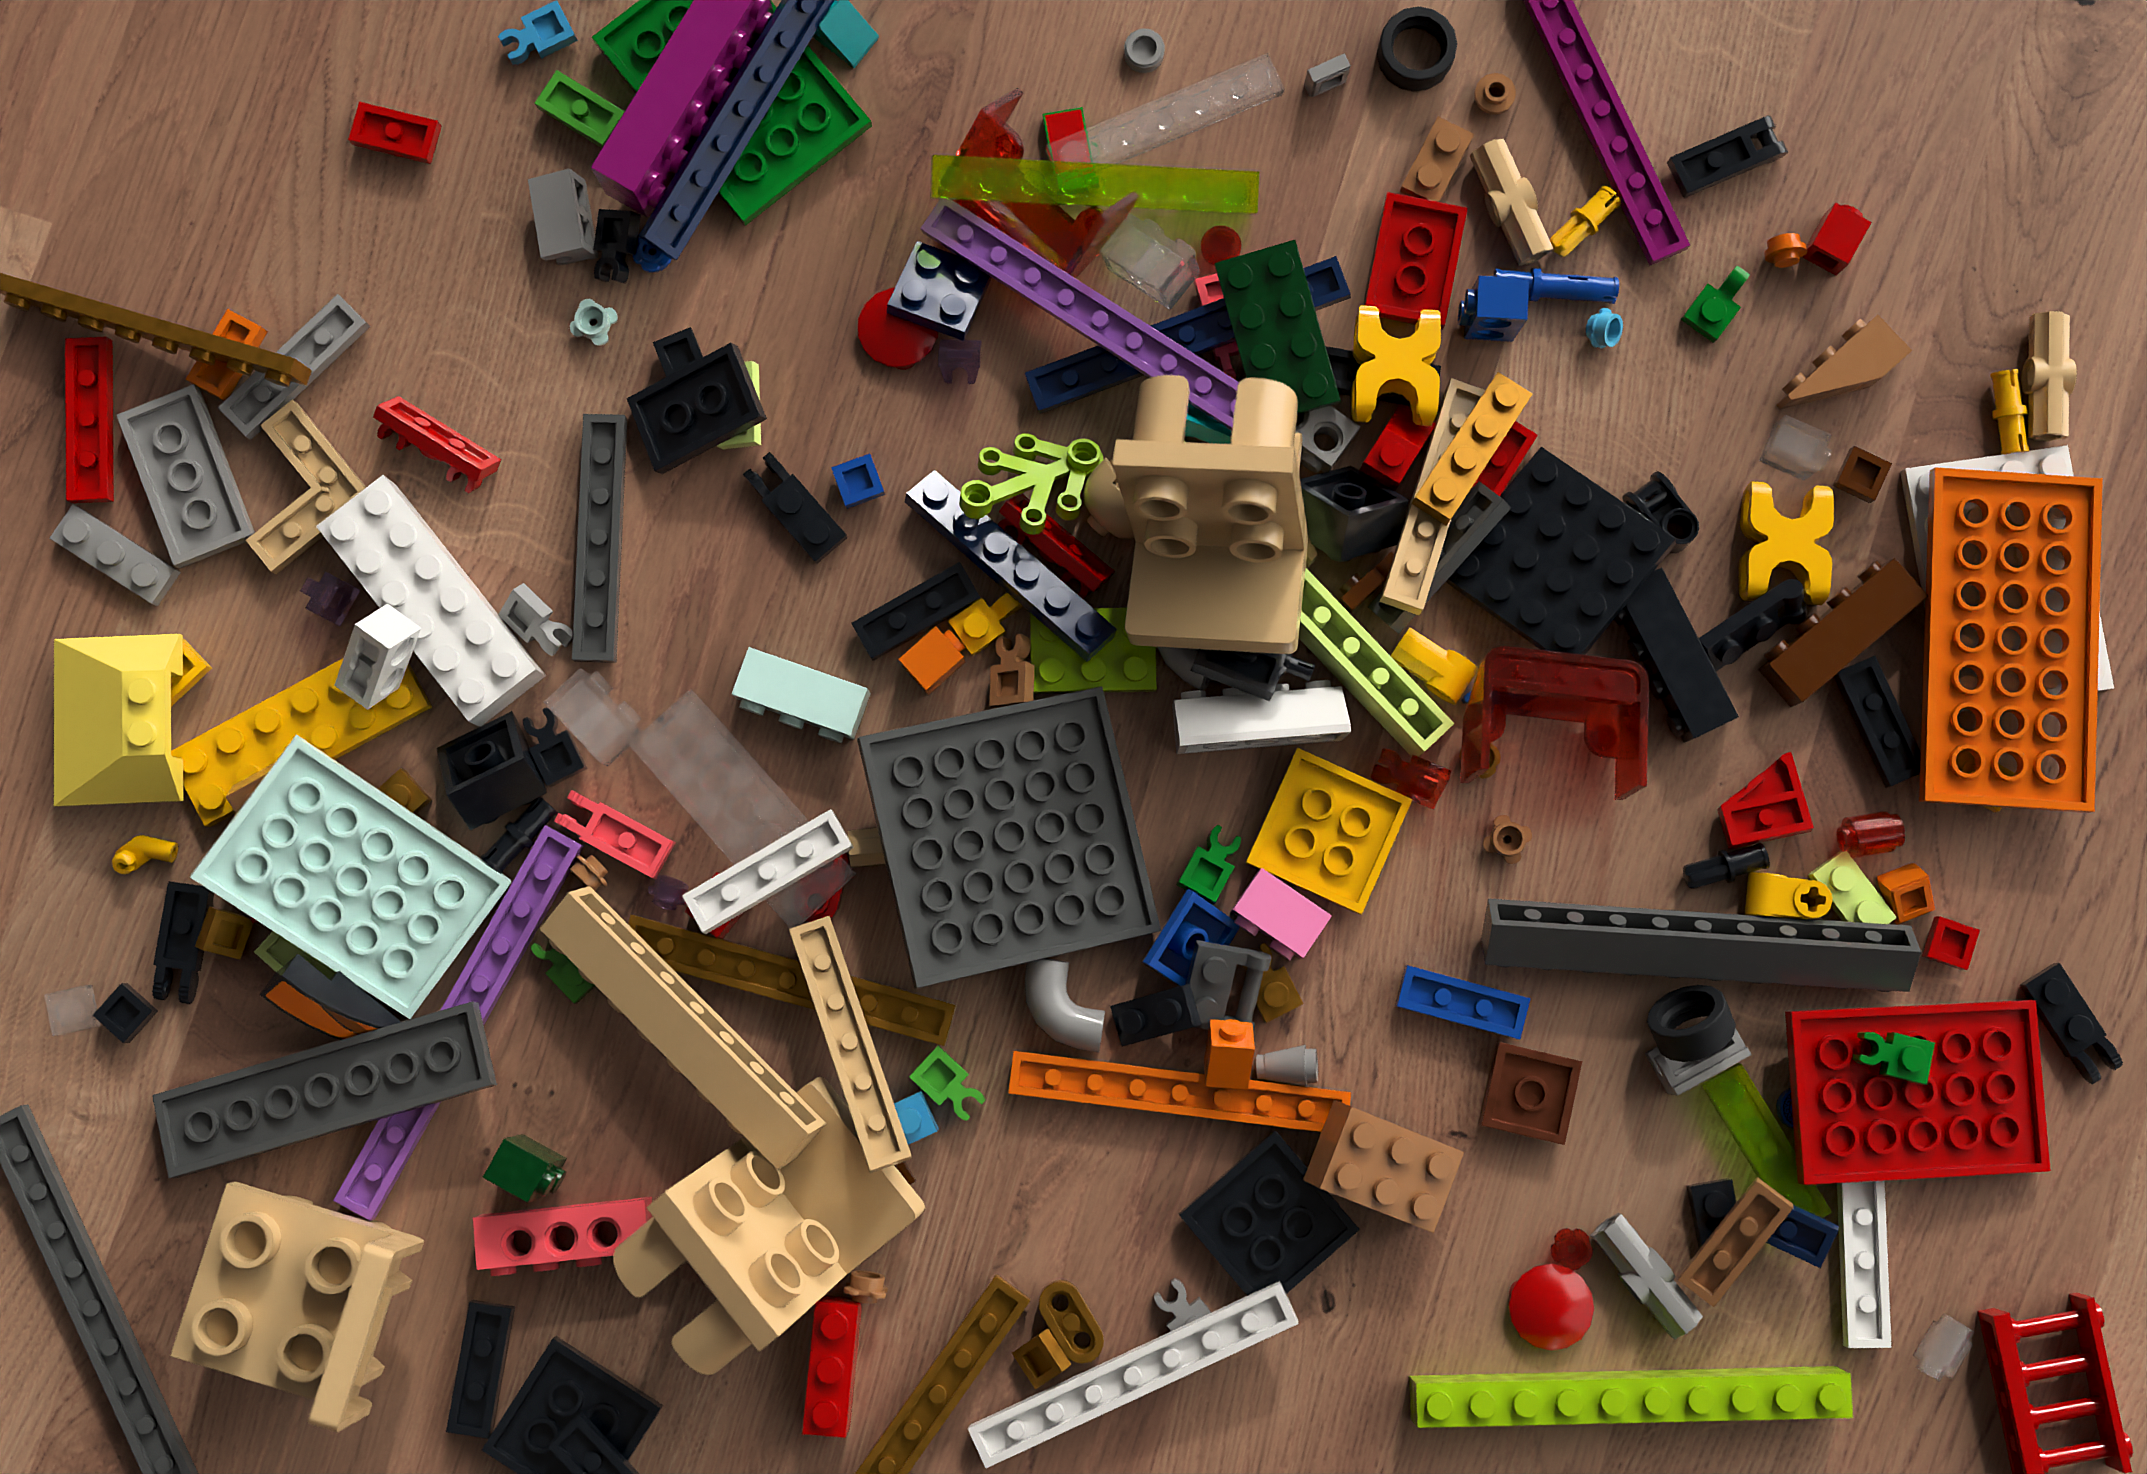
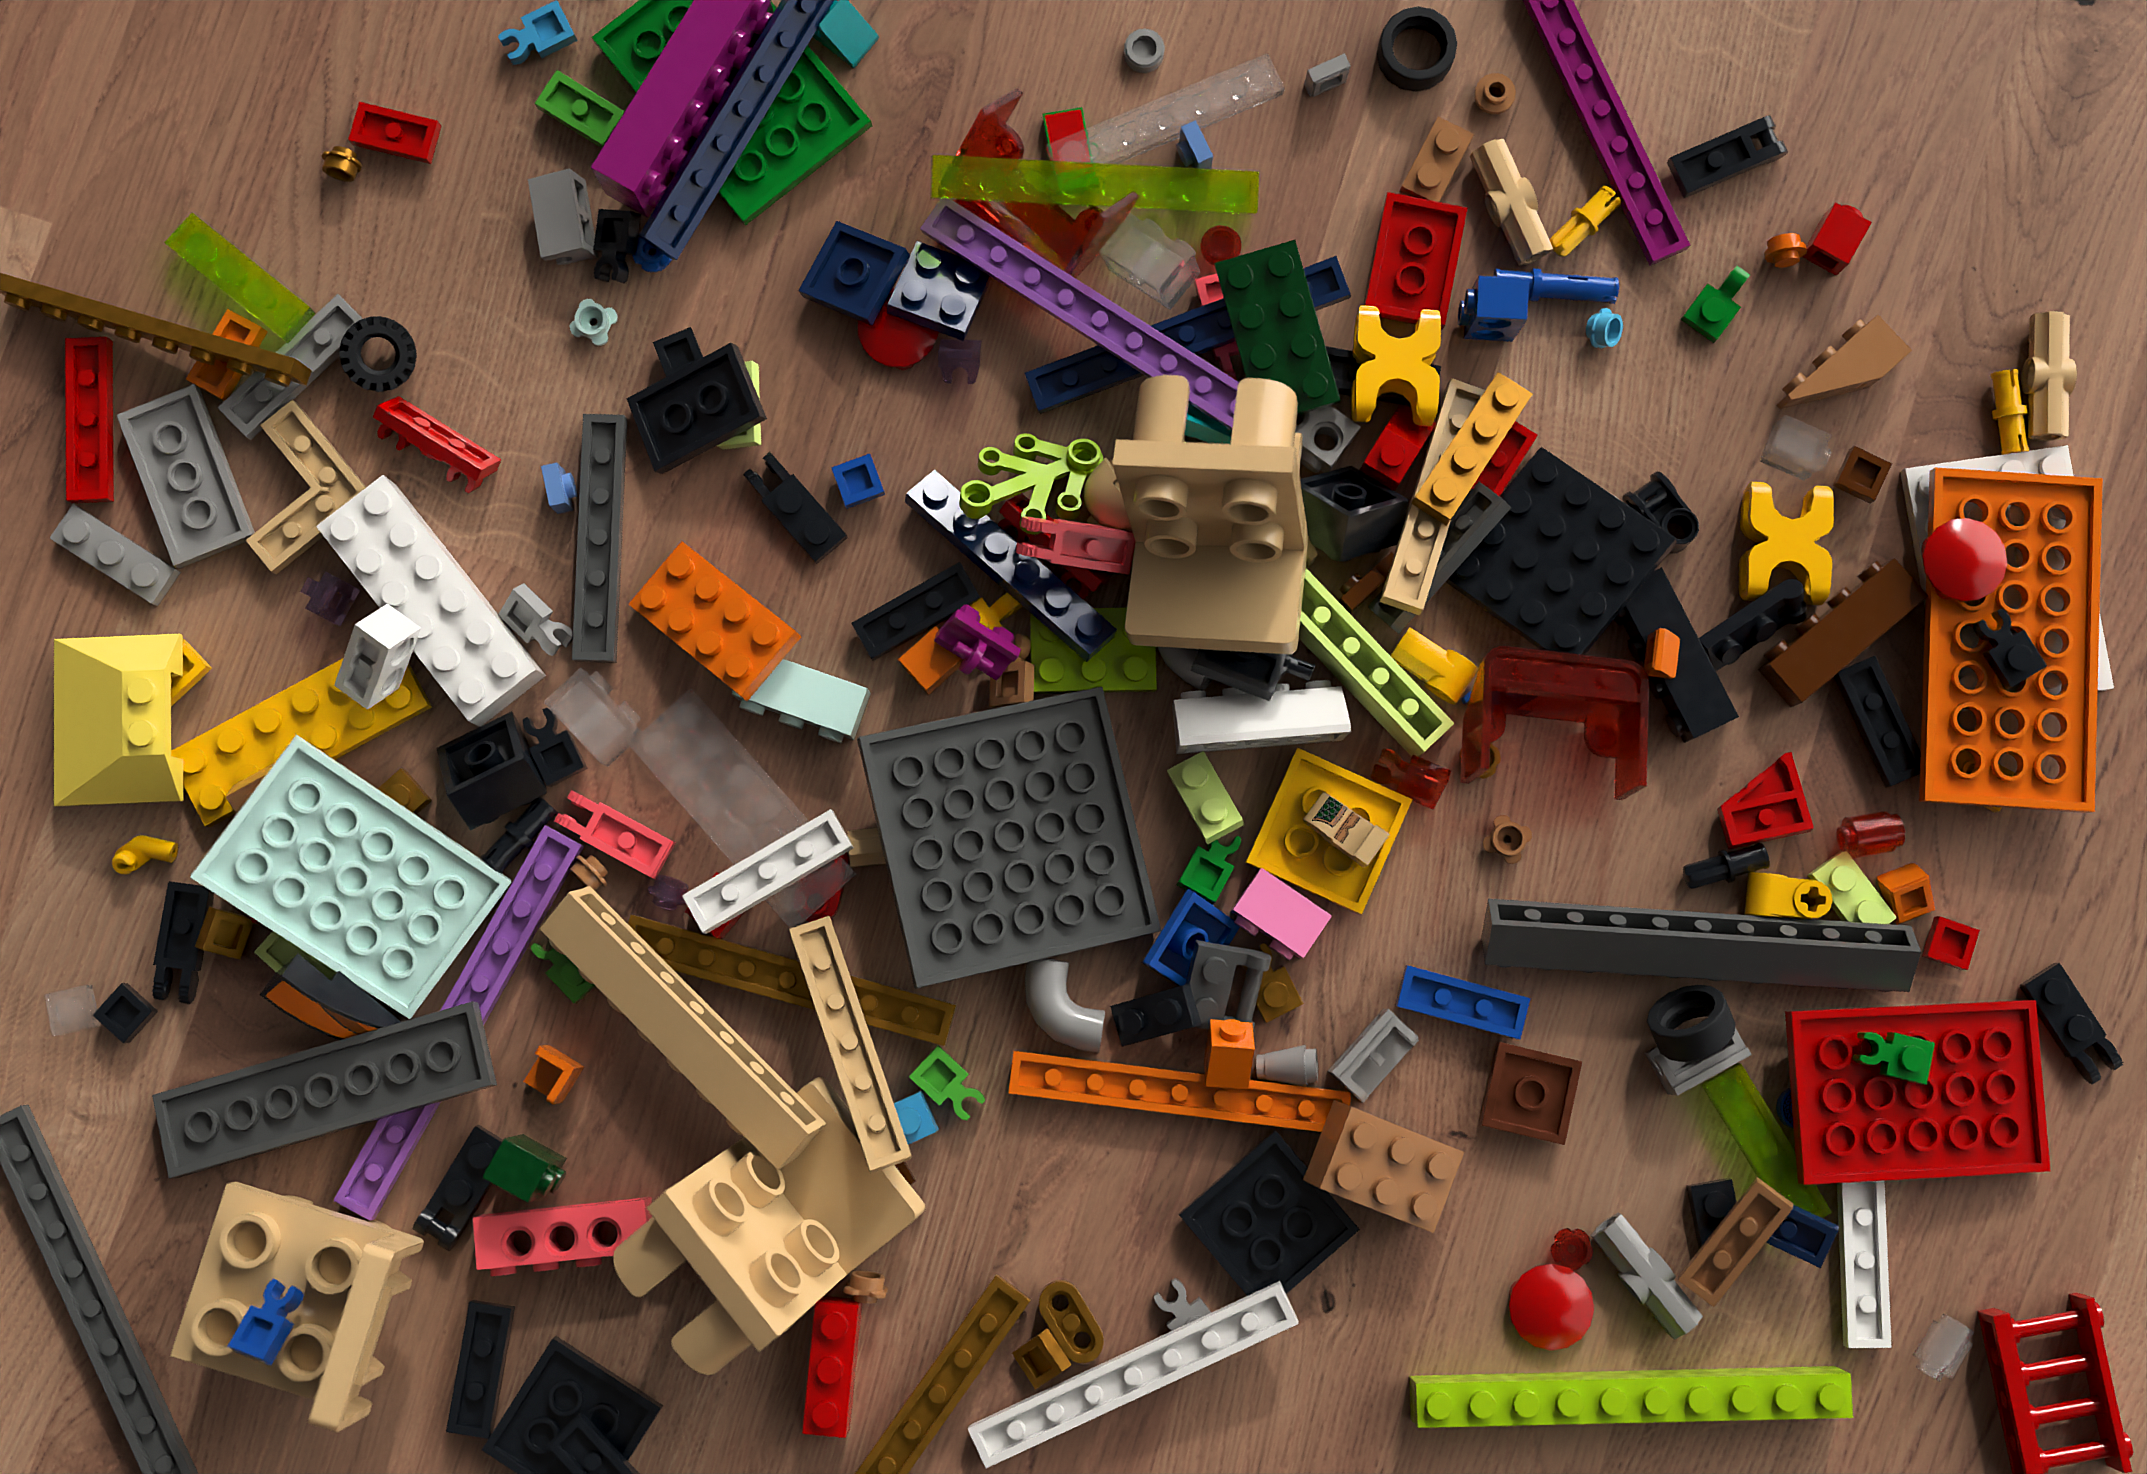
none -> clear neon green plate [164,213,316,343]
none -> blue plate [228,1279,304,1366]
none -> pearl gold plate [321,146,362,182]
none -> black tyre [339,316,417,392]
none -> black plate [412,1125,503,1251]
none -> orange panel [523,1045,585,1105]
none -> medium blue plate [541,462,577,514]
none -> orange plate [629,541,801,701]
none -> dark blue plate [798,221,910,326]
none -> magenta hips [934,604,1021,681]
none -> coral hinge [1016,516,1136,574]
none -> yellowish green plate [1167,751,1244,844]
none -> medium blue plate [1176,120,1213,176]
none -> tan leg [1303,793,1390,868]
none -> light grey hinge [1328,1009,1419,1103]
none -> orange slope [1643,628,1680,679]
none -> red dish [1921,518,2007,601]
none -> black plate [1973,608,2047,689]

